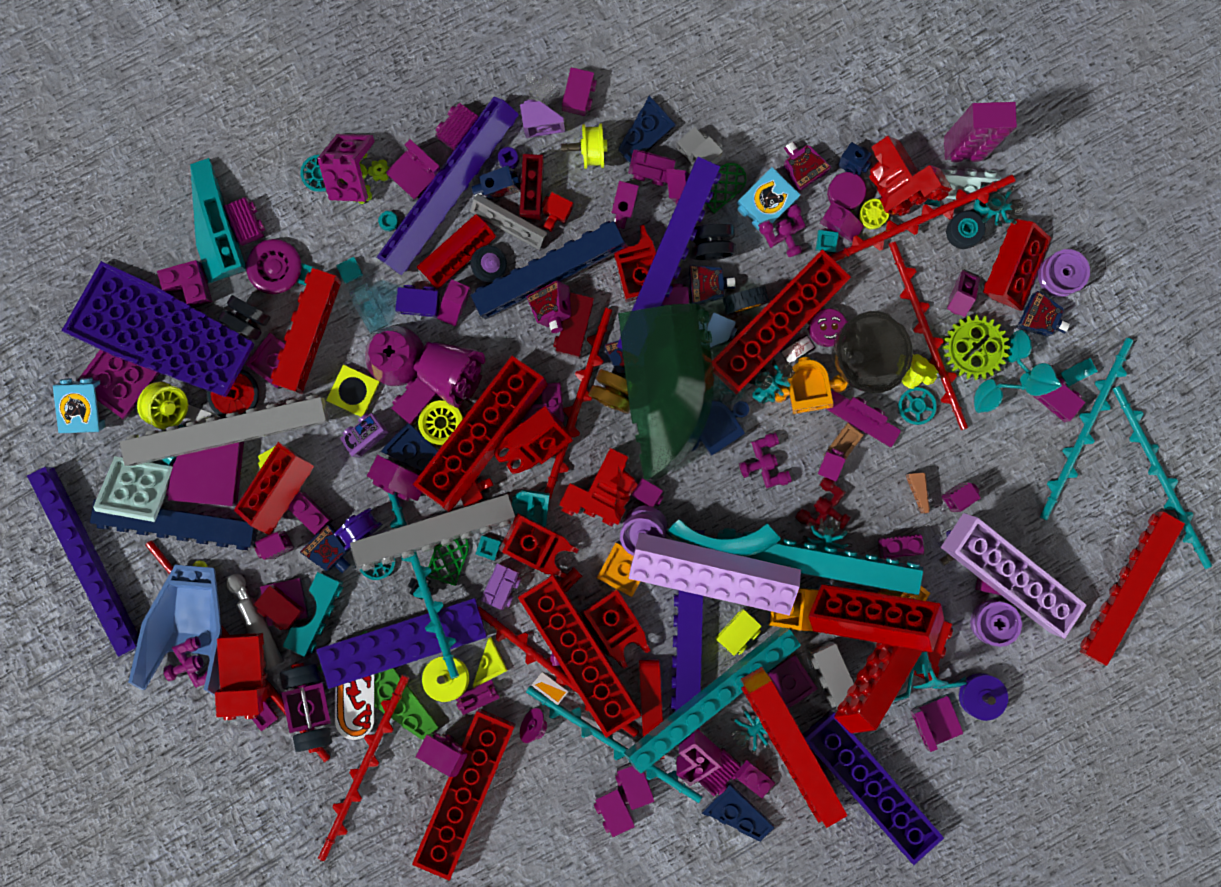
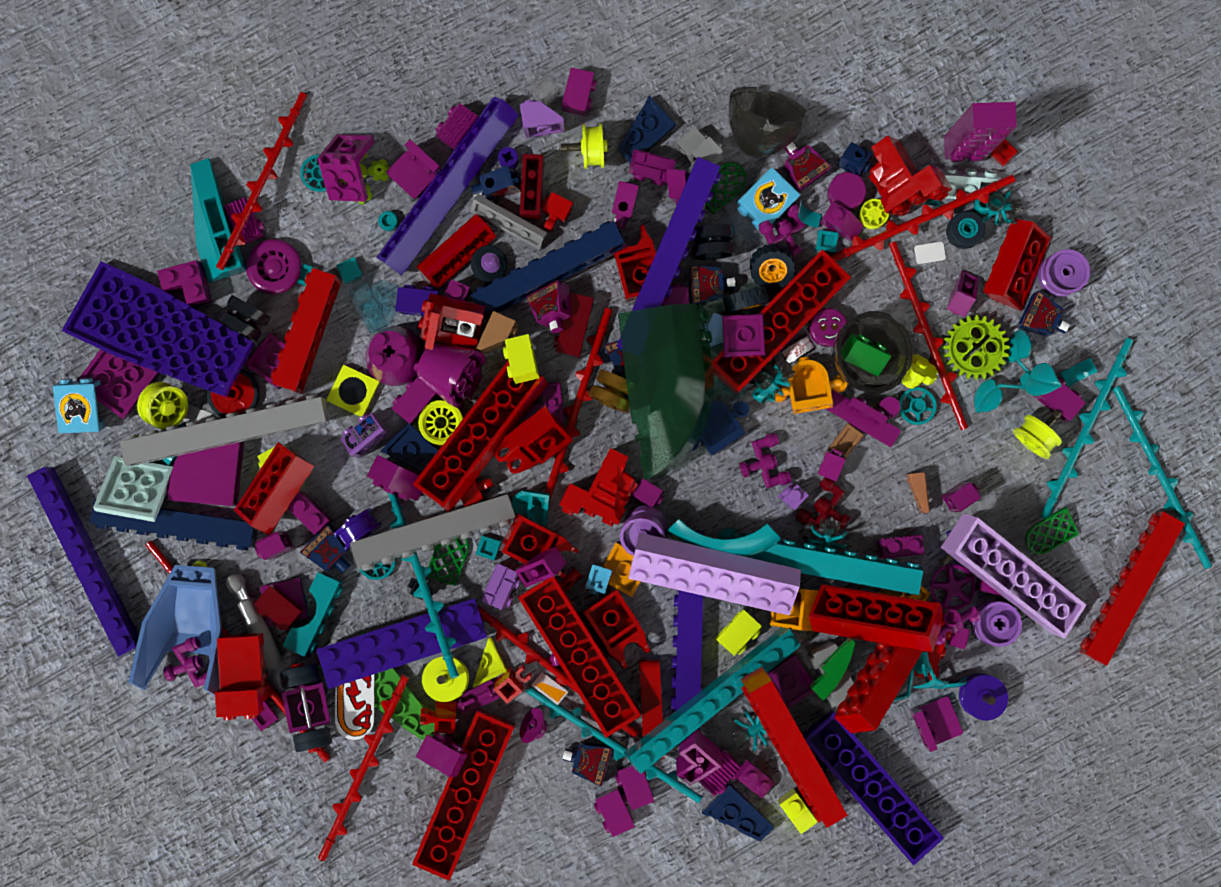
none -> red plant [216,92,307,270]
none -> red brick [418,293,486,350]
none -> red brick [420,701,456,734]
none -> medium nougat slope [477,311,520,354]
none -> red brick [493,665,532,704]
none -> neon yellow brick [503,334,539,384]
none -> magenta slope [515,547,566,587]
none -> torso [562,742,612,787]
none -> medium azure bracket [585,564,612,596]
none -> magenta tile [722,314,765,357]
none -> clear smoke piece [728,87,808,158]
none -> black wheel [750,243,795,290]
none -> medium lavender brick [777,482,809,510]
none -> neon yellow slope [777,788,817,834]
none -> teal sticker [798,200,821,228]
none -> green slope [809,638,855,701]
none -> green brick [839,332,891,376]
none -> magenta brick [876,397,900,419]
none -> white sticker [914,242,946,264]
none -> magenta wheel [930,564,976,610]
none -> magenta piece [936,606,981,645]
none -> magenta brick [948,628,970,649]
none -> red tile [990,139,1018,167]
none -> neon yellow wheel [1013,410,1062,459]
none -> green window [1025,507,1079,554]

